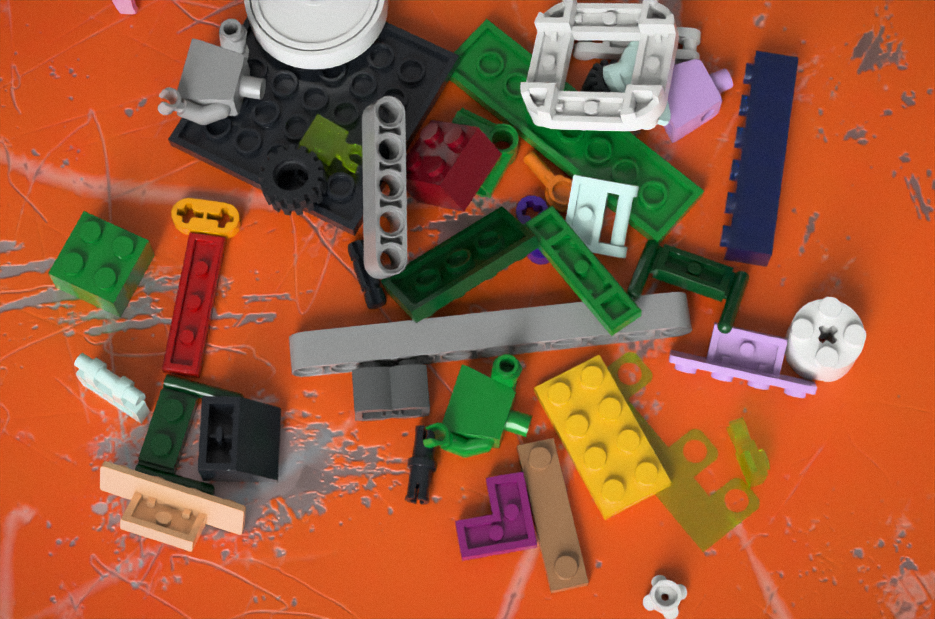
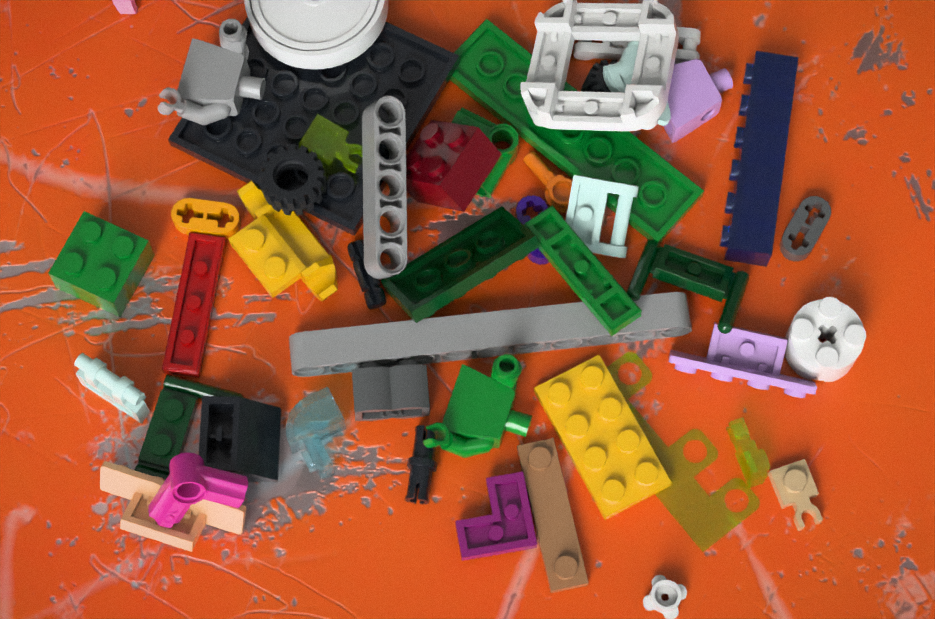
none -> dark pink piece [148,452,248,528]
none -> yellow plate [229,181,338,302]
none -> clear light blue brick [286,387,346,481]
none -> tan plate [768,459,823,531]
none -> dark grey beam [779,196,831,262]

